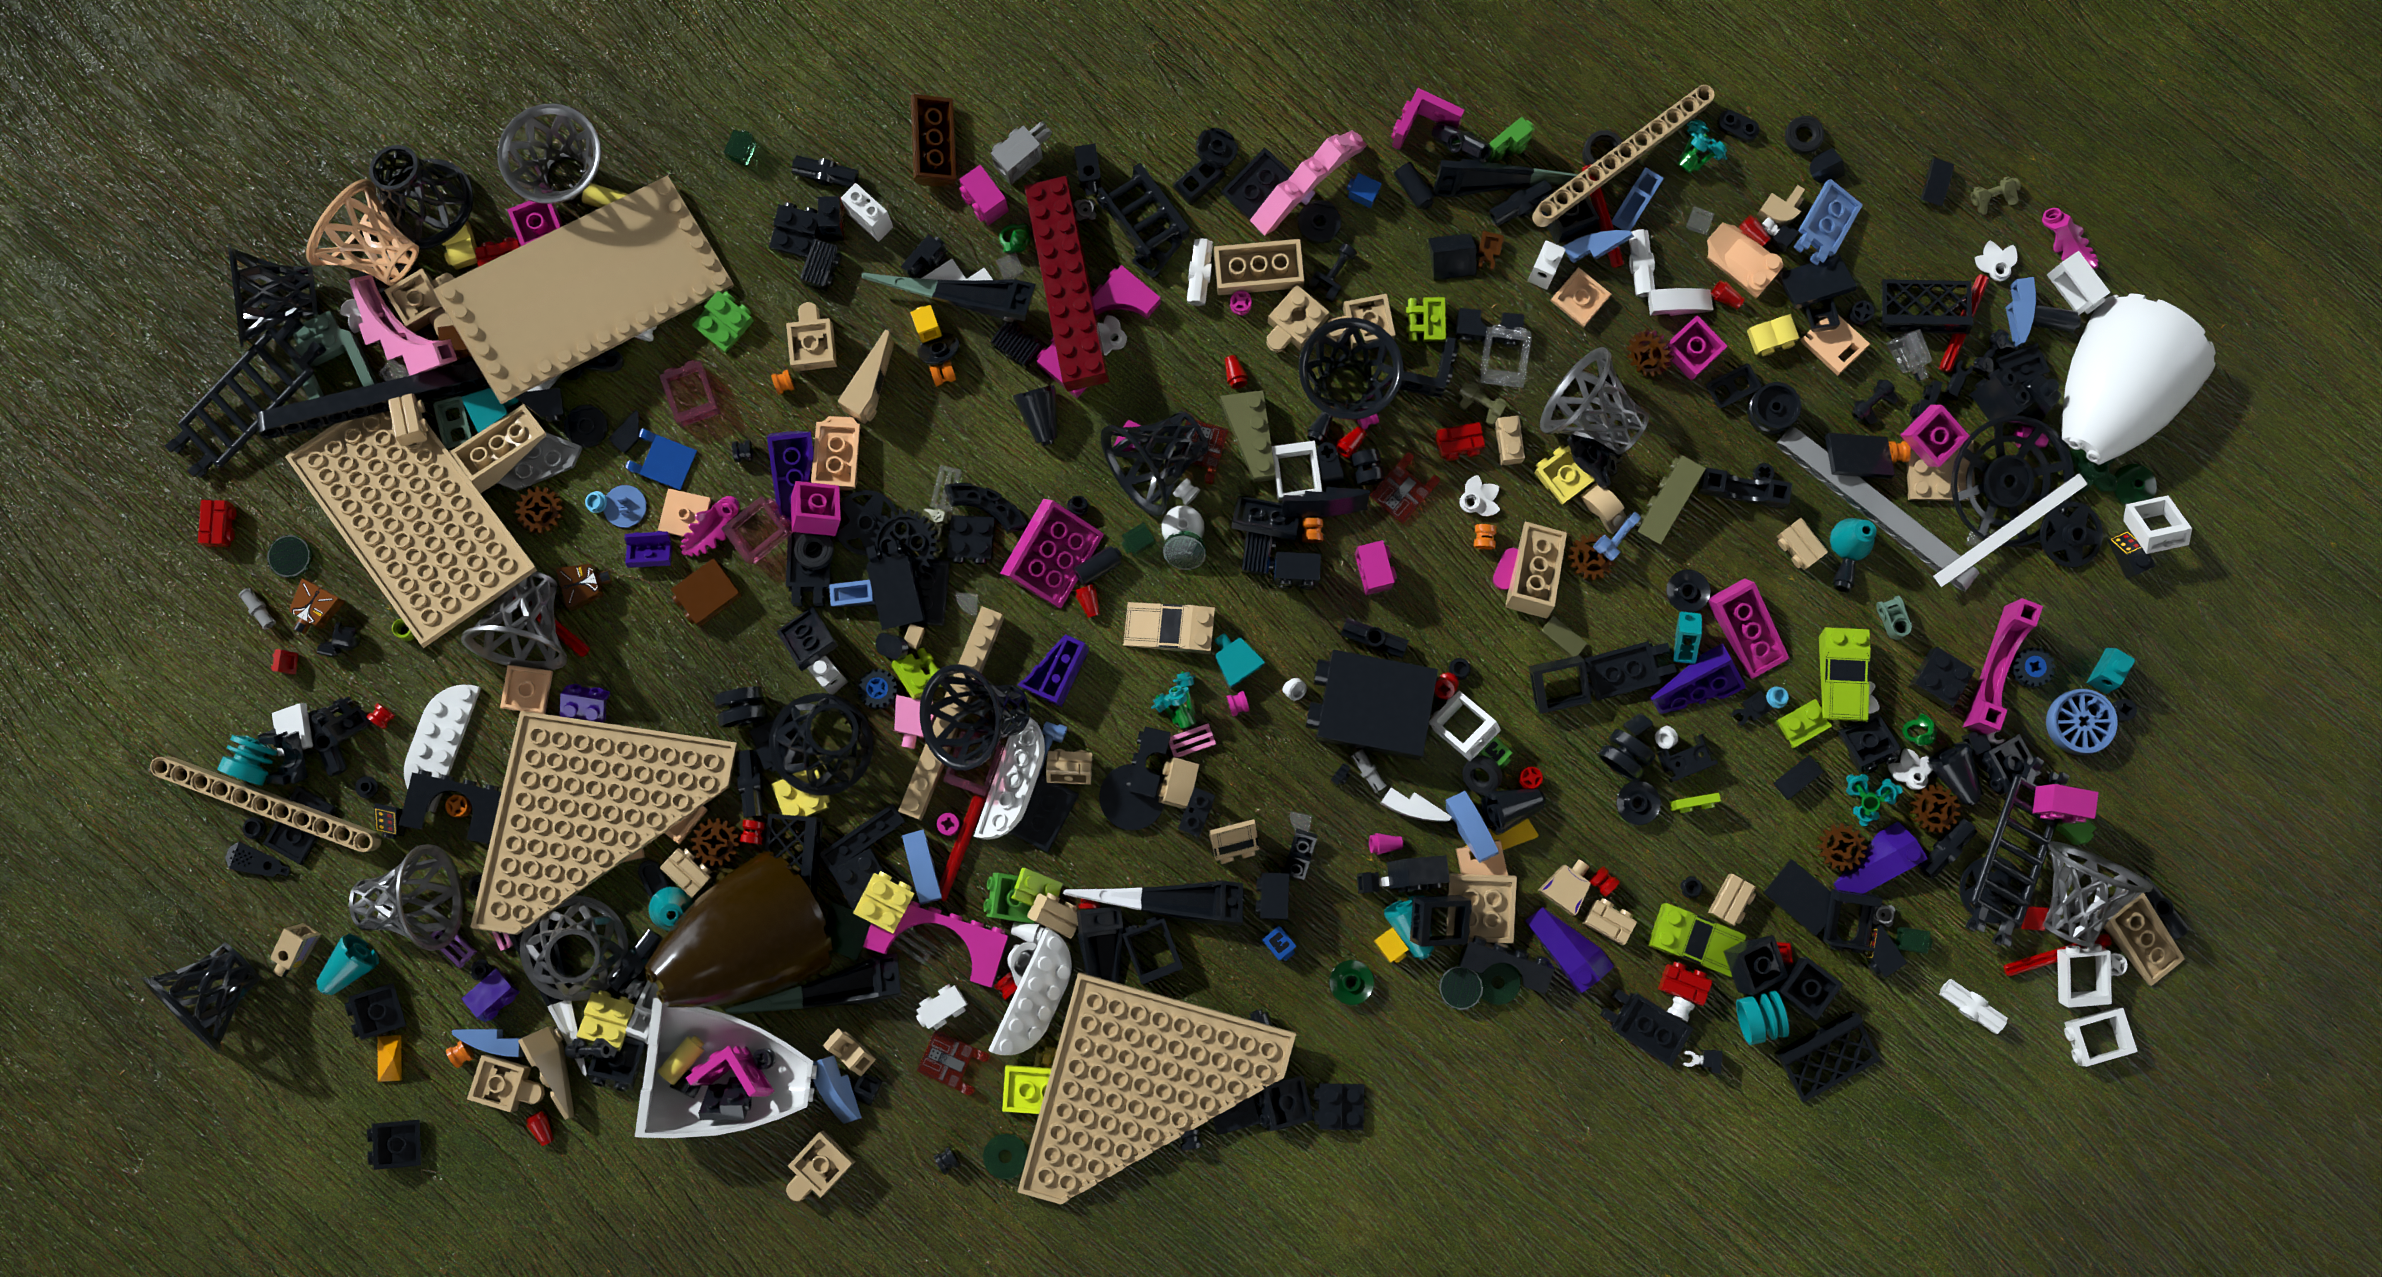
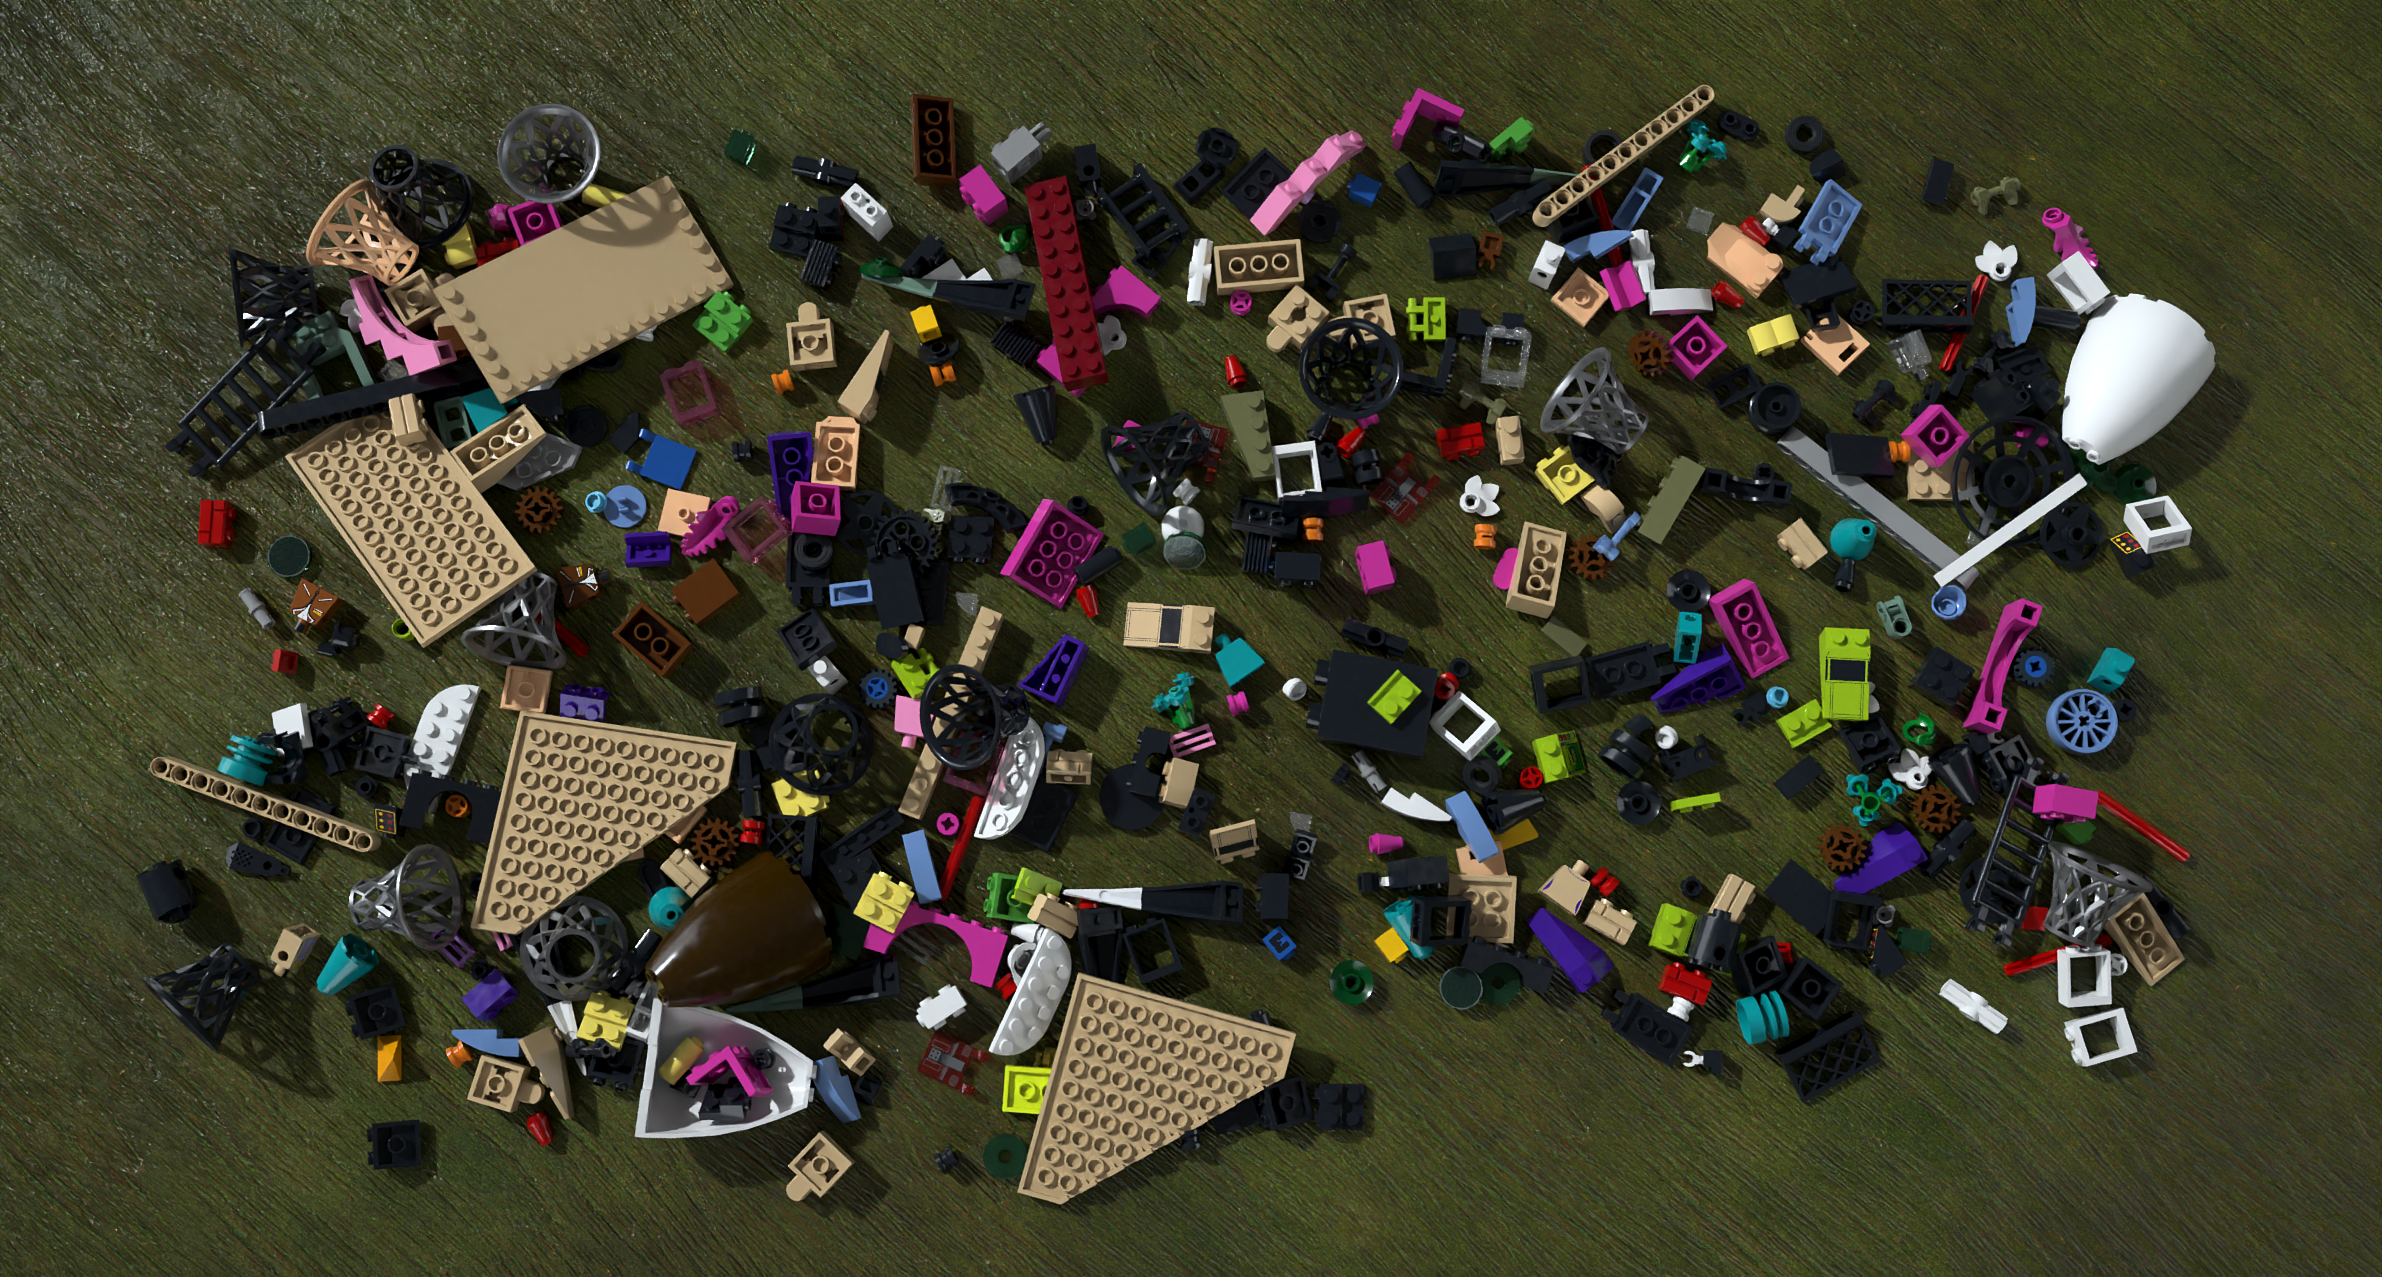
none -> black cylinder [136,859,200,924]
none -> black plate [346,726,418,779]
none -> dark pink rock [488,204,514,232]
none -> reddish brown brick [612,601,696,680]
none -> dark green dish [859,257,903,278]
none -> lime plate [1367,669,1421,724]
none -> lime slope [1532,731,1586,784]
none -> dark pink panel [1600,261,1646,311]
none -> black cylinder [1687,908,1743,973]
none -> medium blue hair [1931,585,1967,621]
none -> red axle [2097,790,2191,862]

